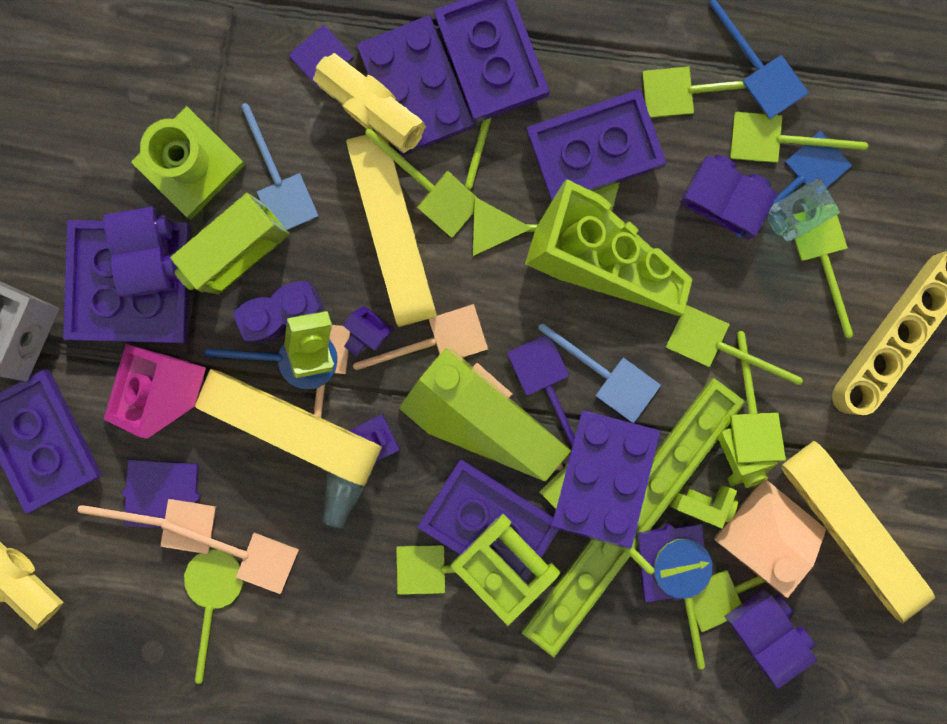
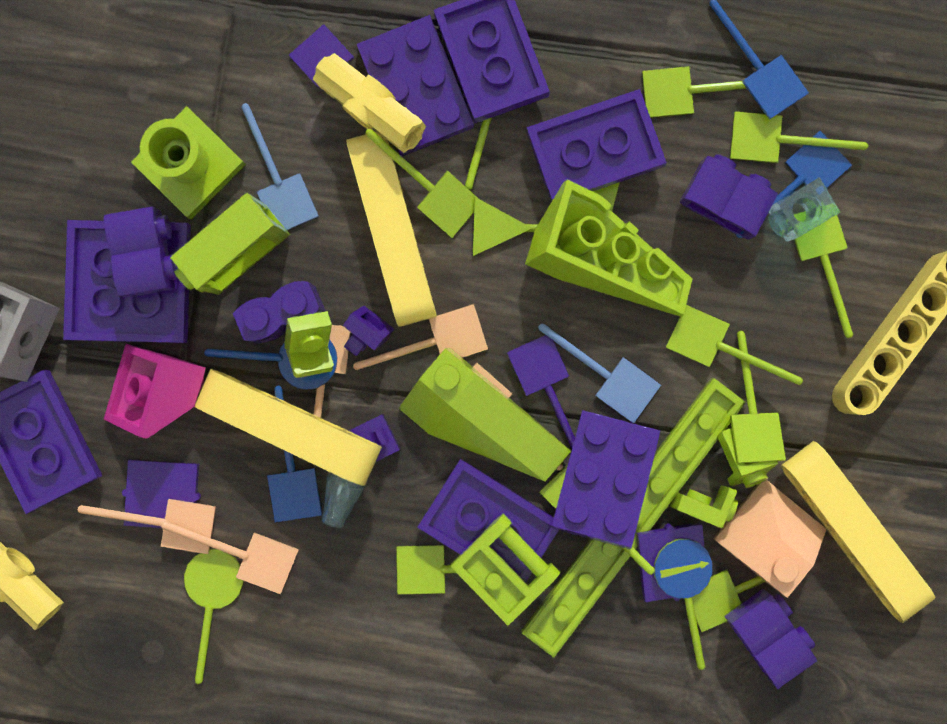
none -> blue piece [267,386,322,522]

